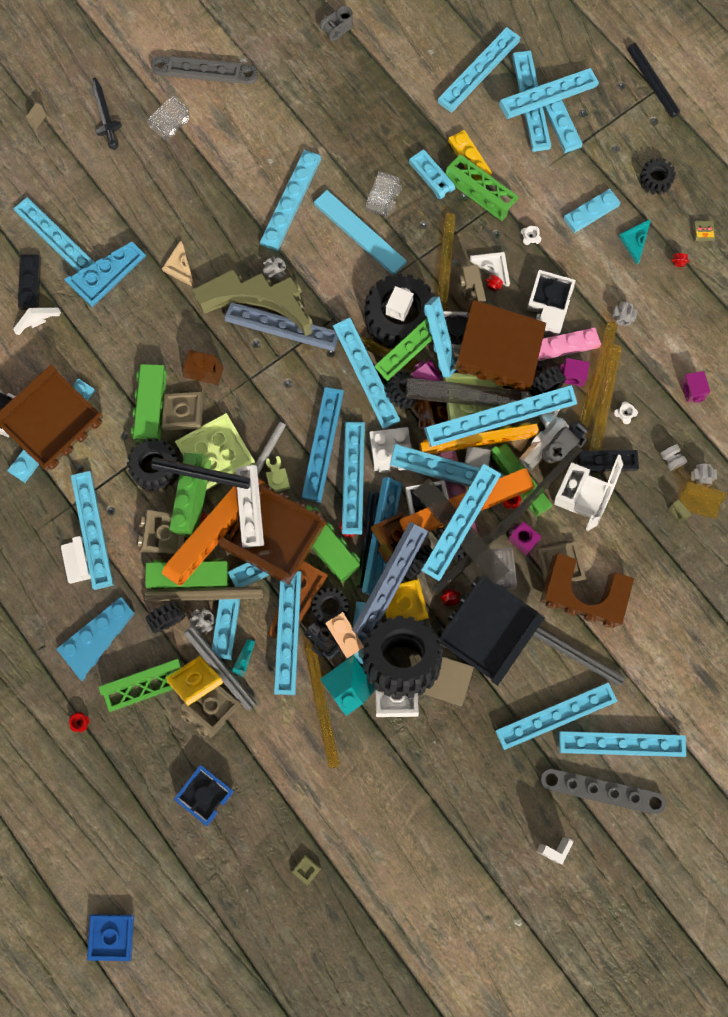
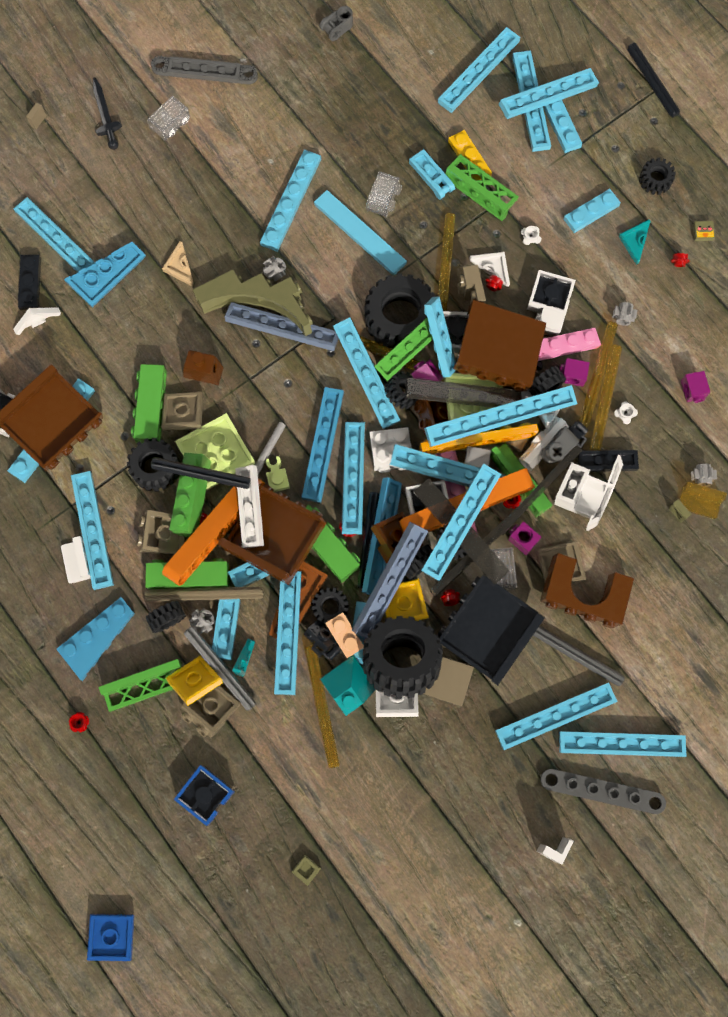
white brick [386,286,413,322] -> none
light grey wheel [660,444,687,471] -> none

